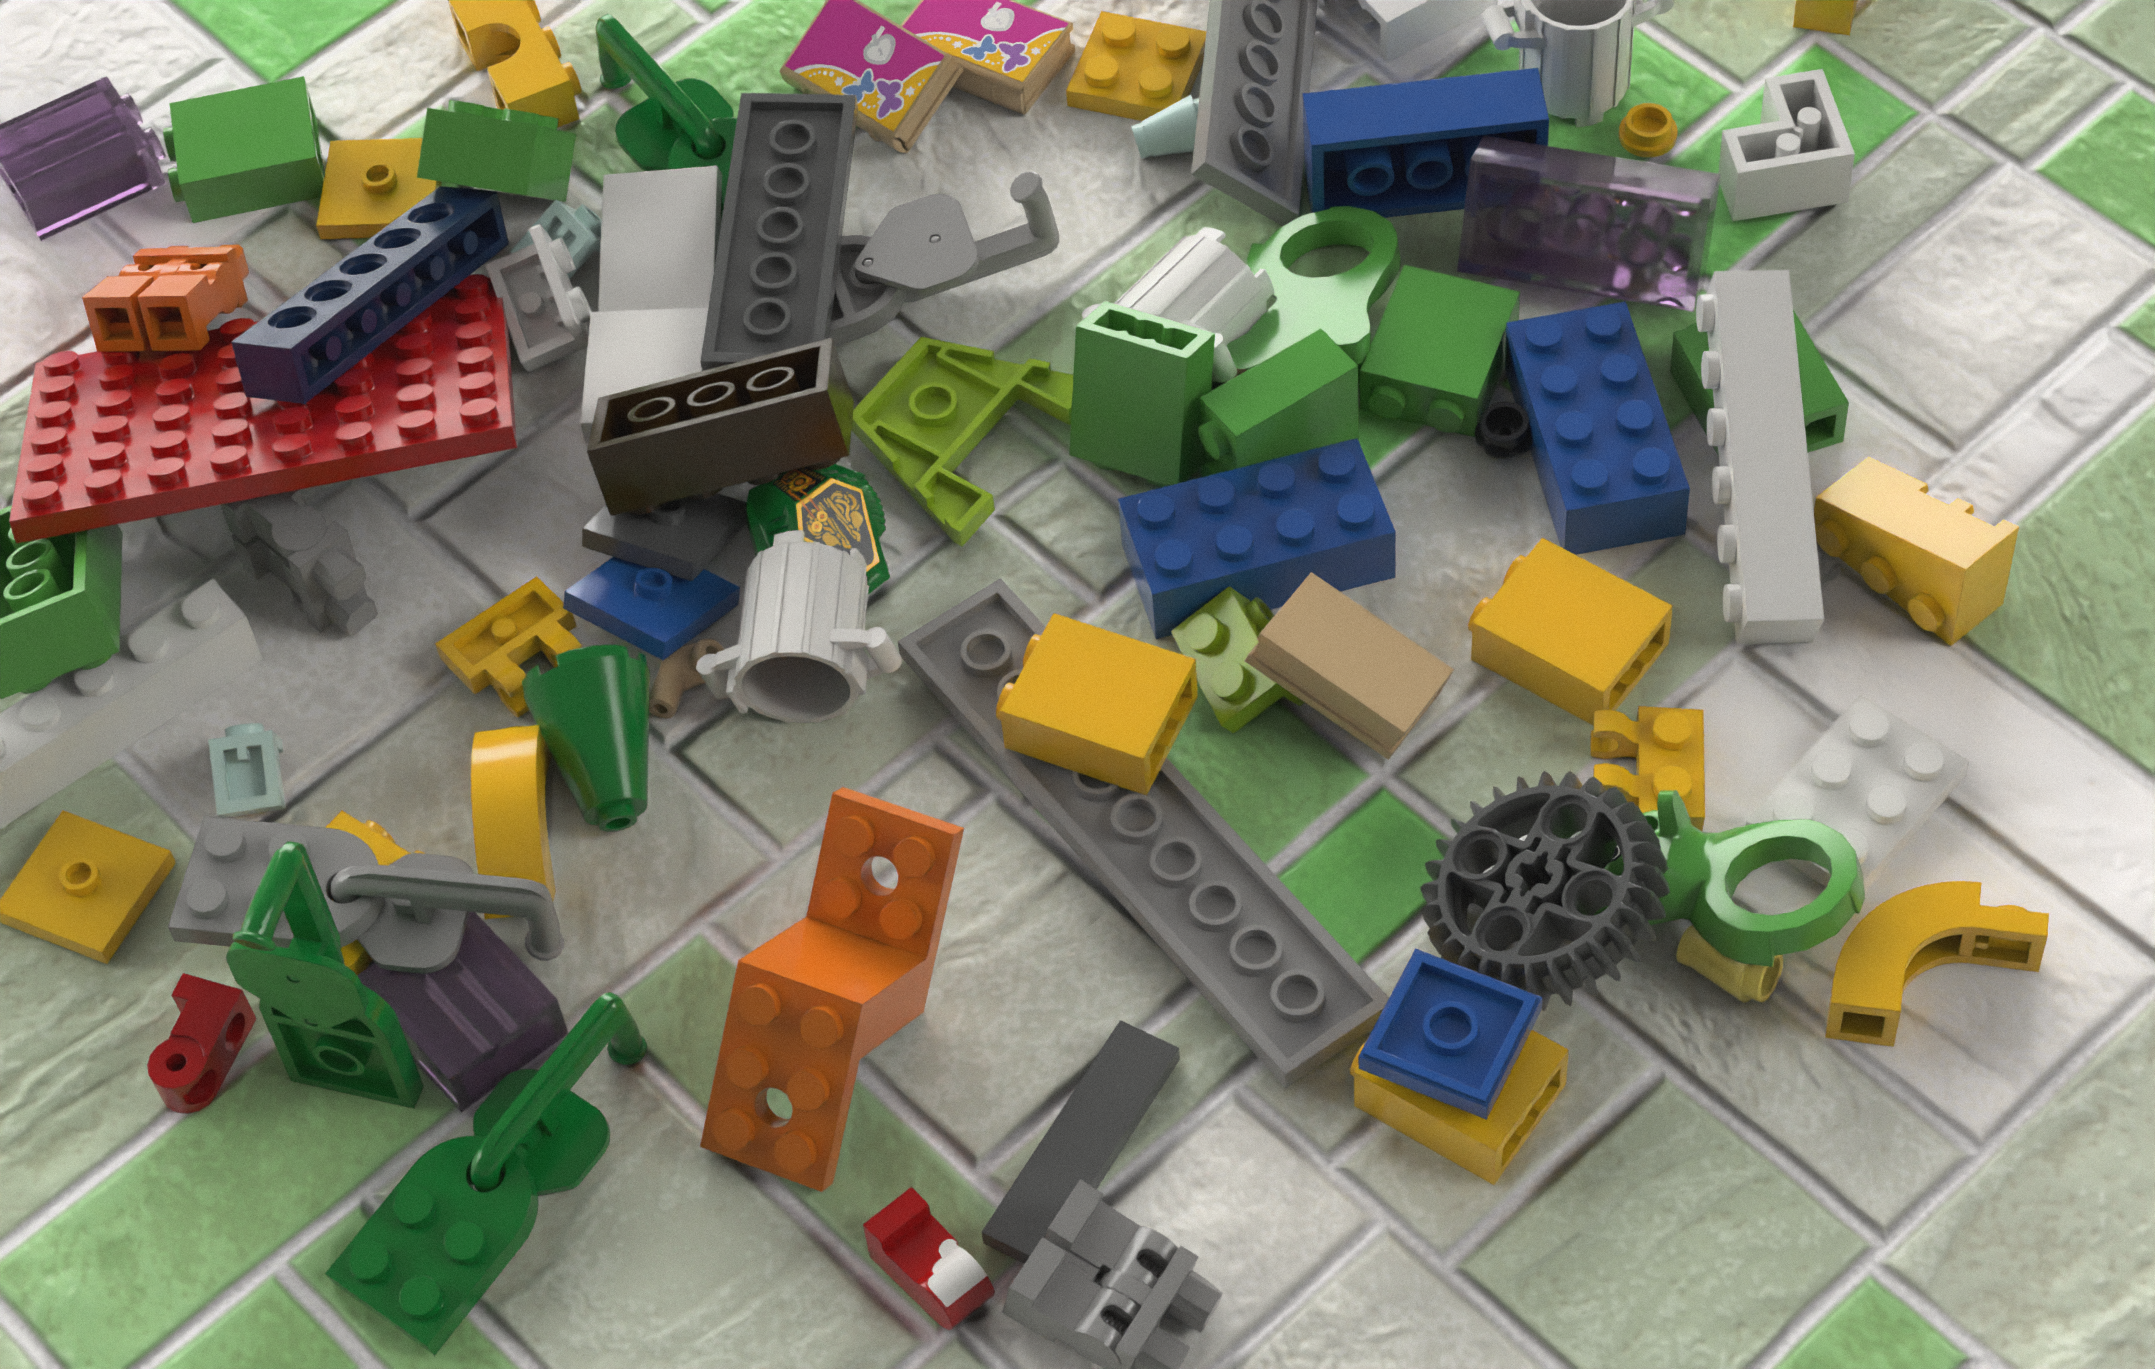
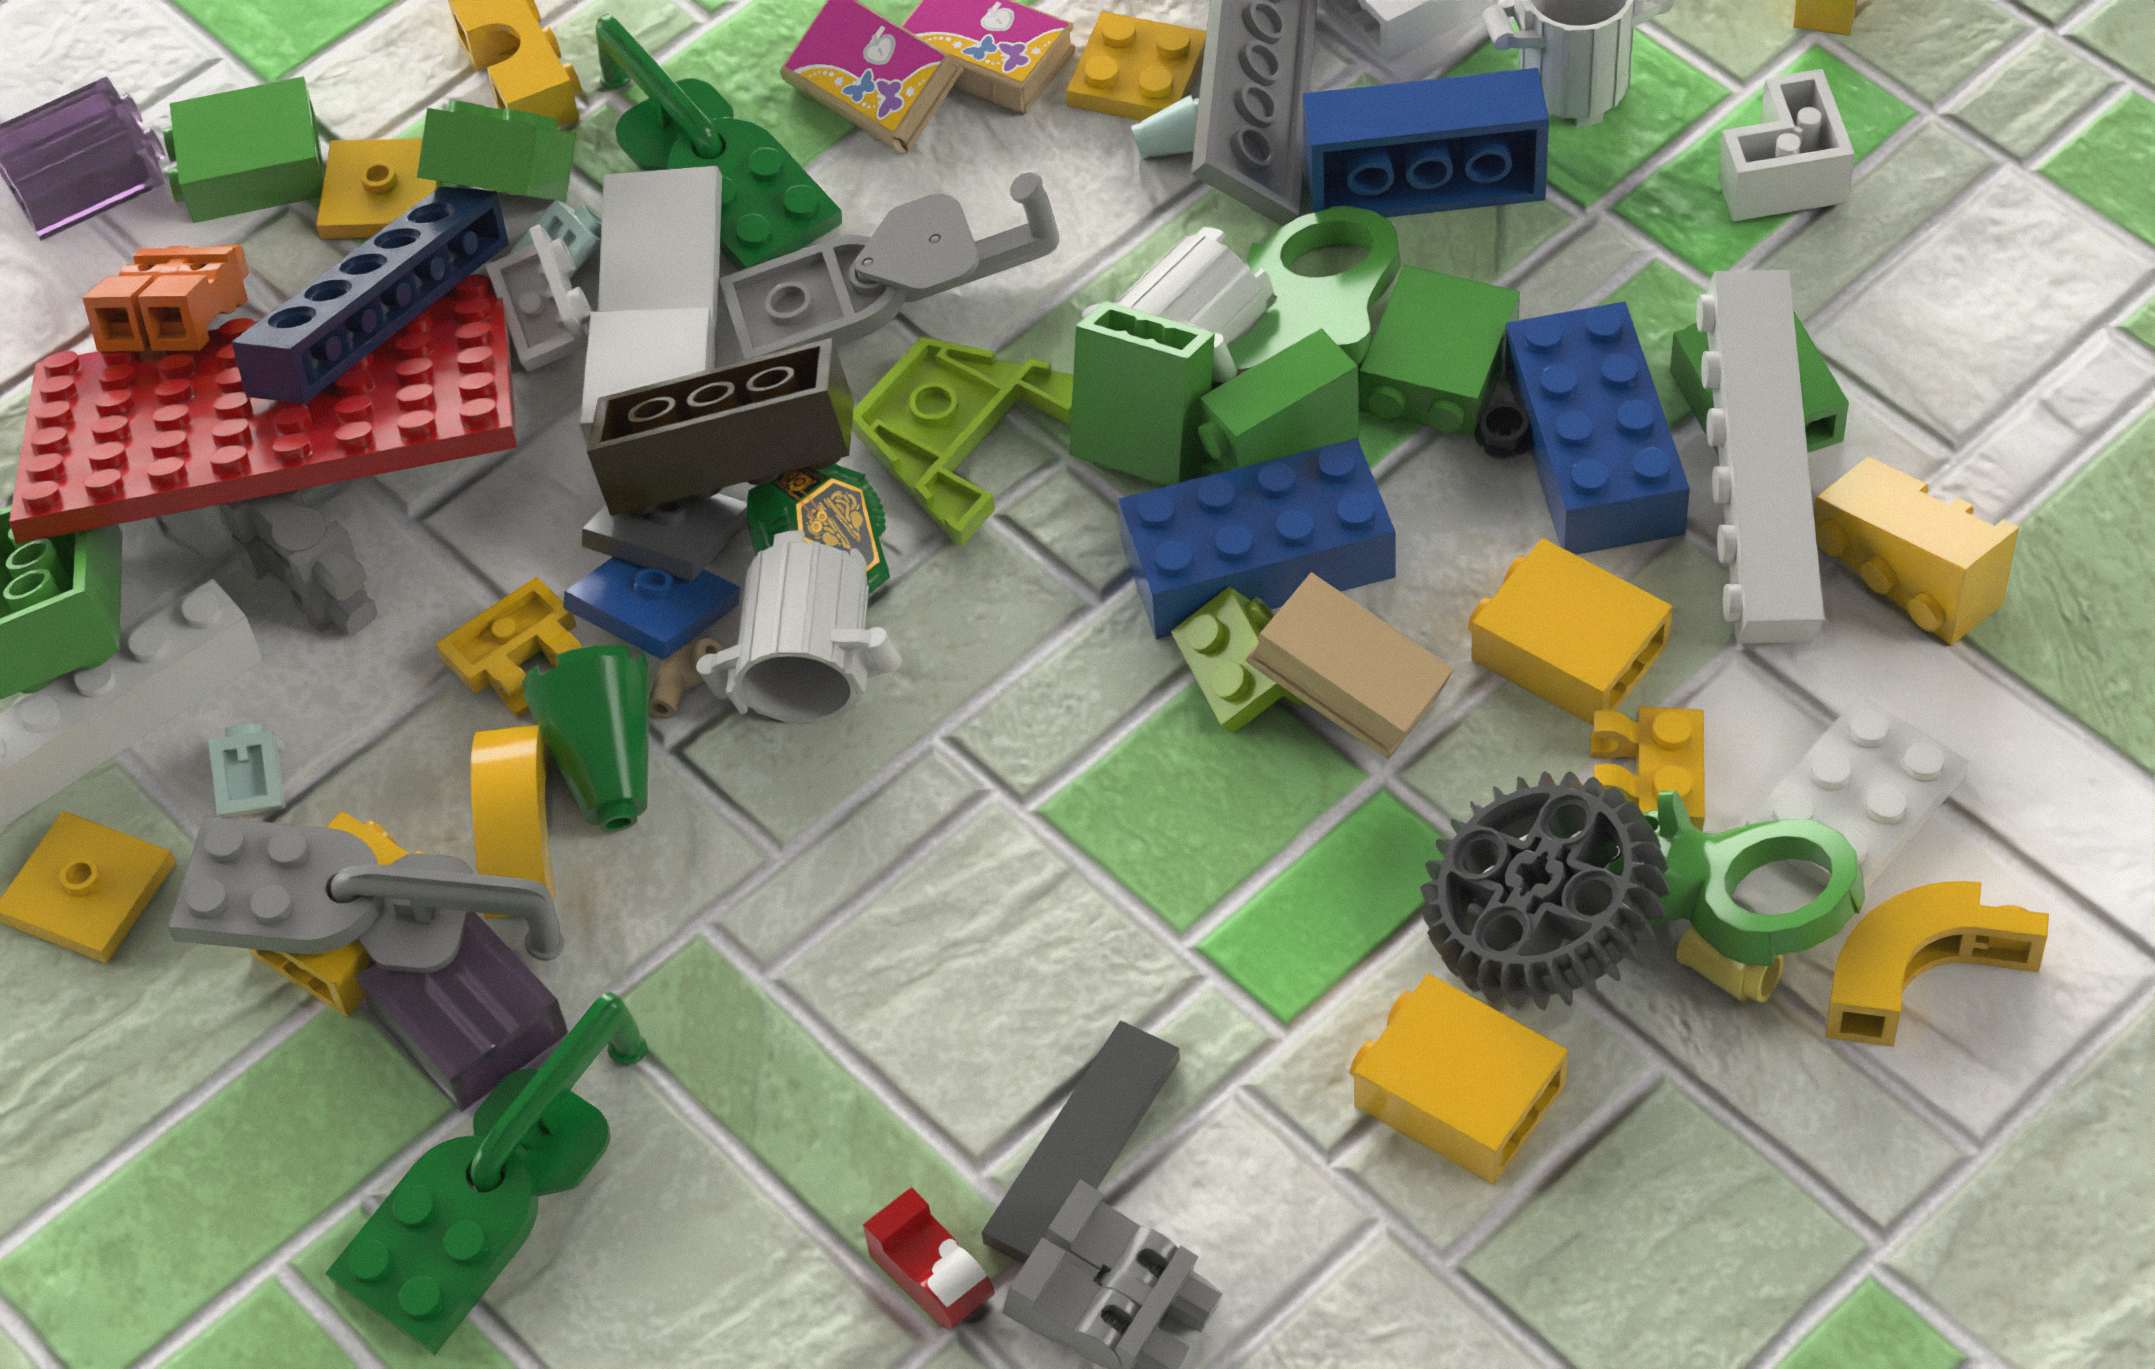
red leg [147,973,257,1114] -> none
green plate [226,841,424,1109] -> none
dark grey plate [700,93,858,371] -> none
orange bracket [700,787,964,1192] -> none
light grey plate [898,578,1389,1088] -> none
yellow brick [996,613,1198,796] -> none
blue plate [1358,948,1542,1120] -> none
clear purple brick [1457,136,1721,312] -> none
yellow plate [1619,103,1678,157] -> none

